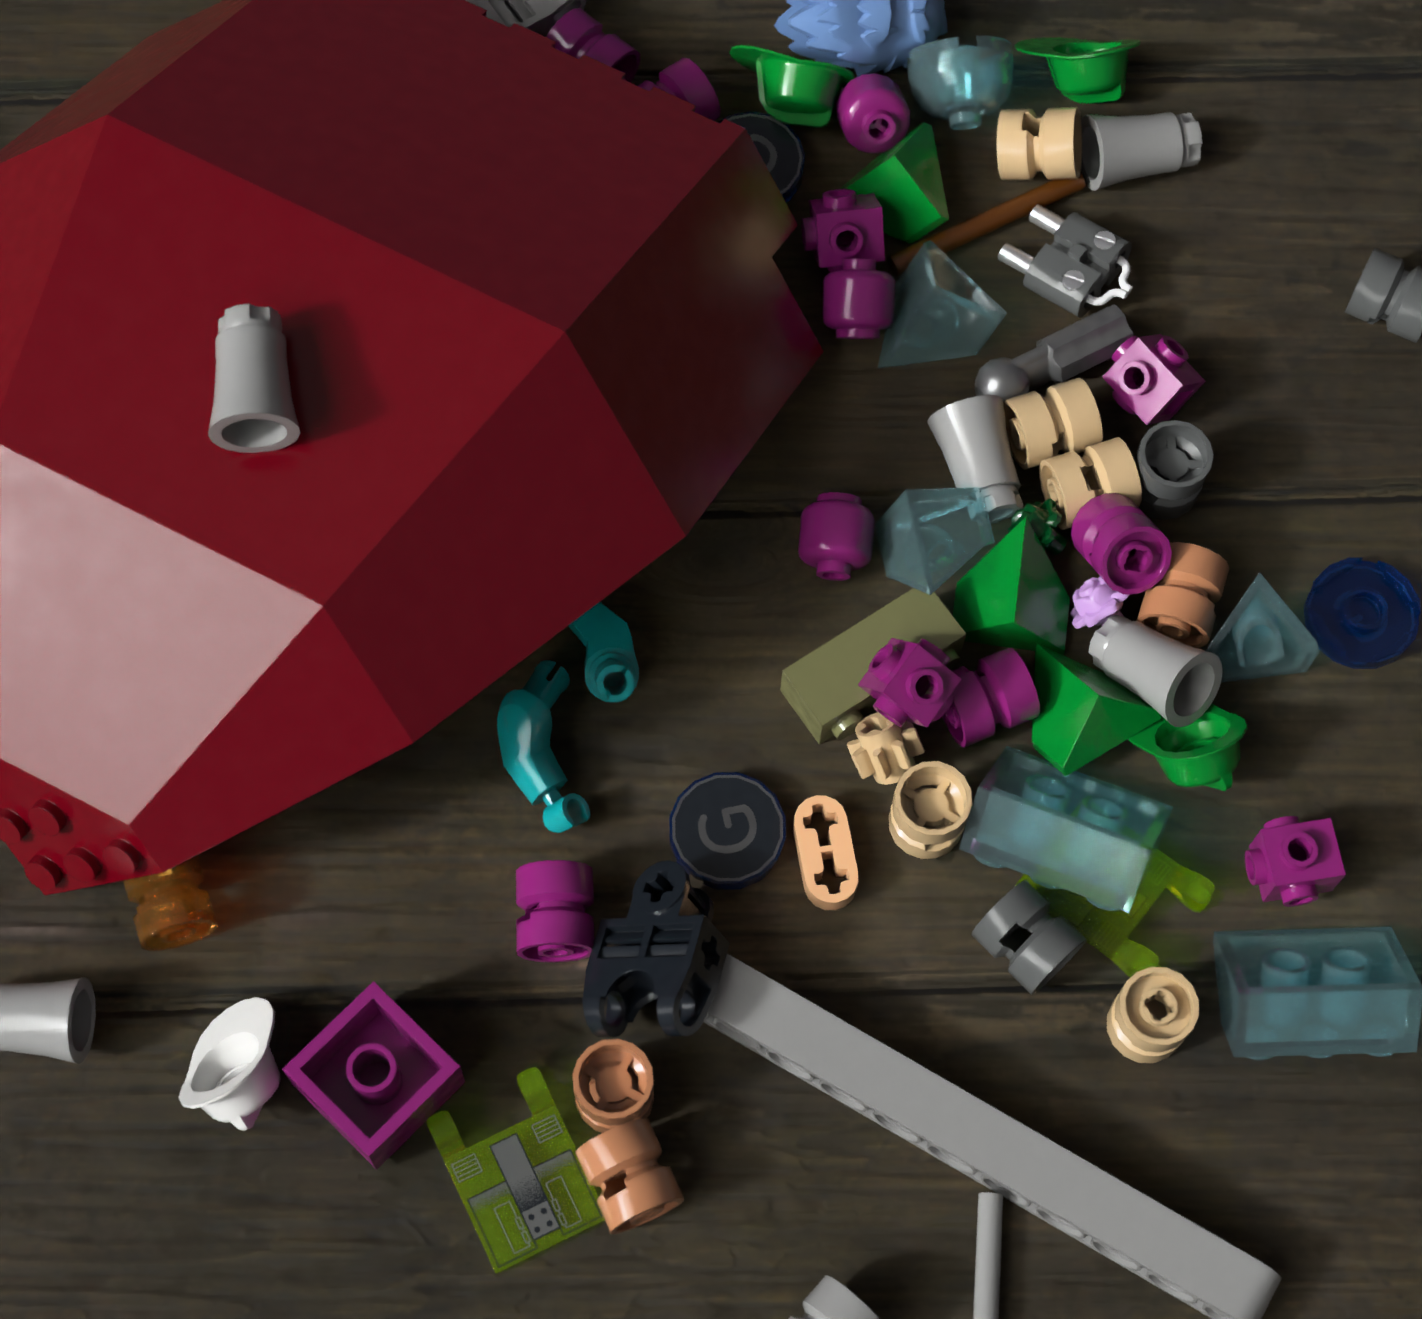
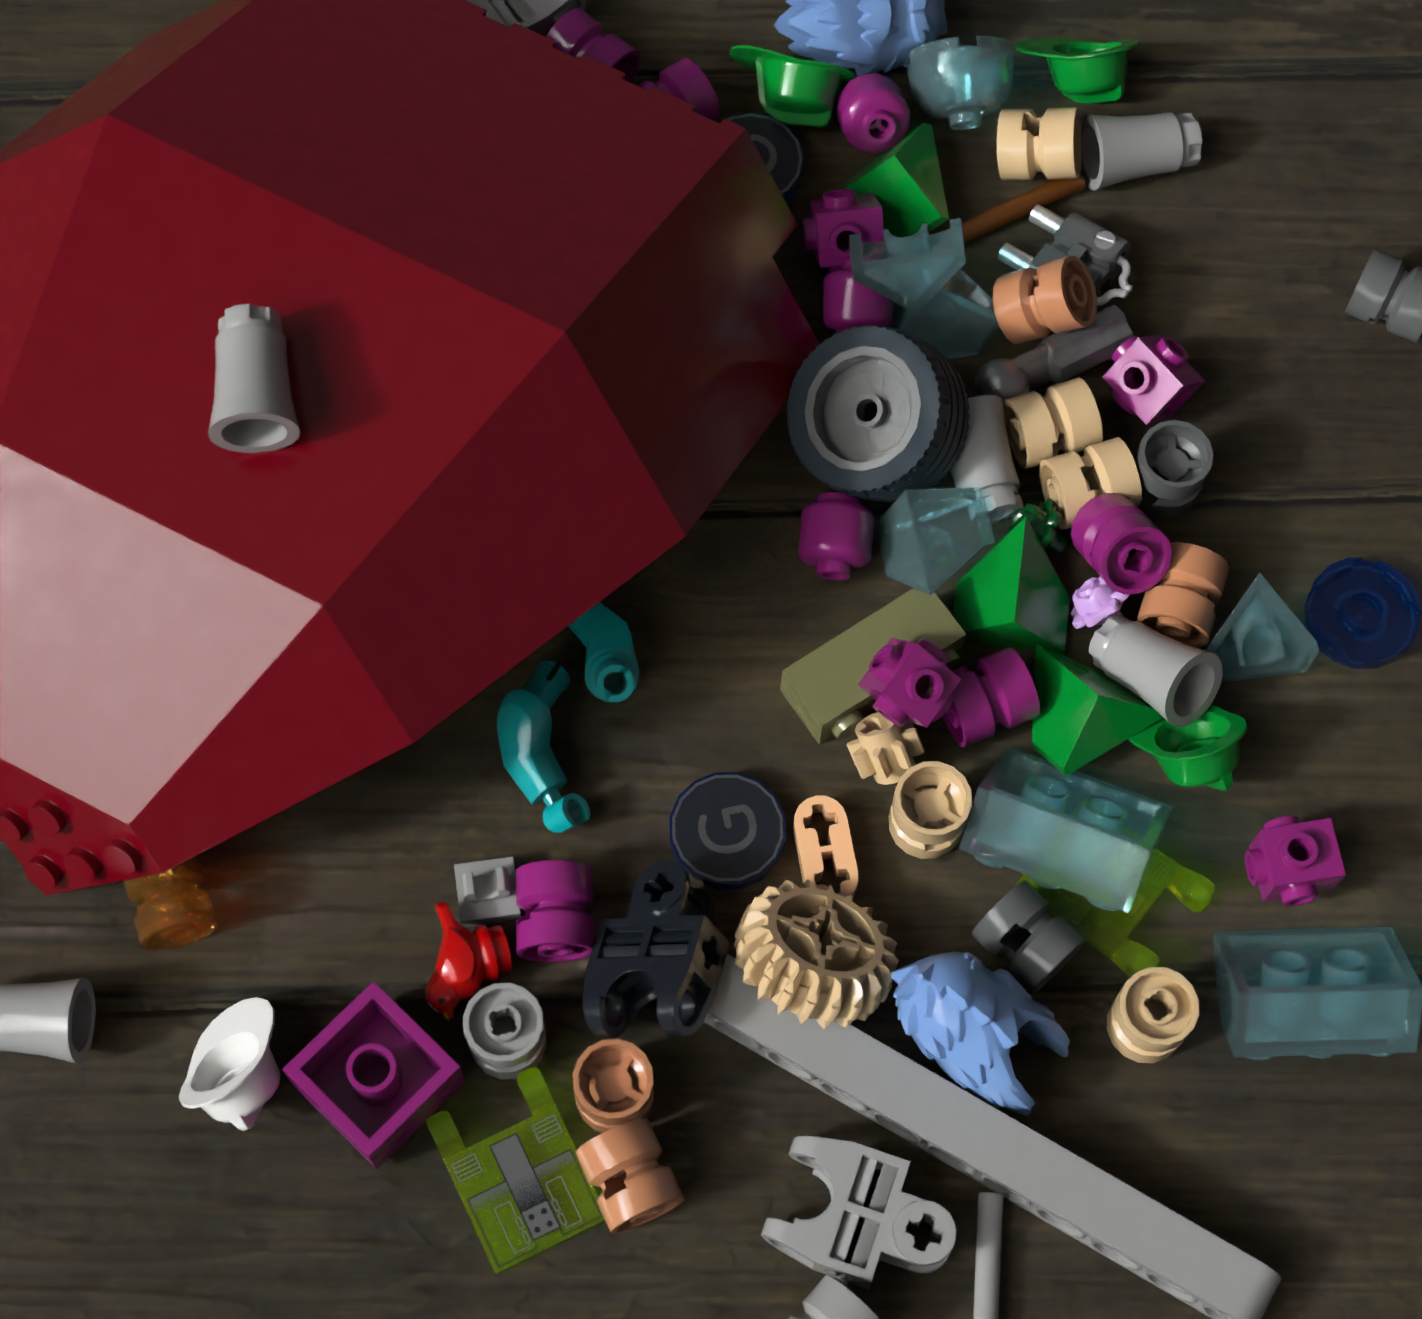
none -> red animal [424,901,512,1020]
none -> light grey tile [454,856,521,927]
none -> light grey wheel [463,983,547,1080]
none -> tan gear [733,879,899,1029]
none -> light grey piece [761,1136,956,1290]
none -> wheel [786,325,970,502]
none -> clear light blue slope [849,218,966,314]
none -> medium blue head [891,952,1070,1116]
none -> nougat wheel [993,256,1097,345]

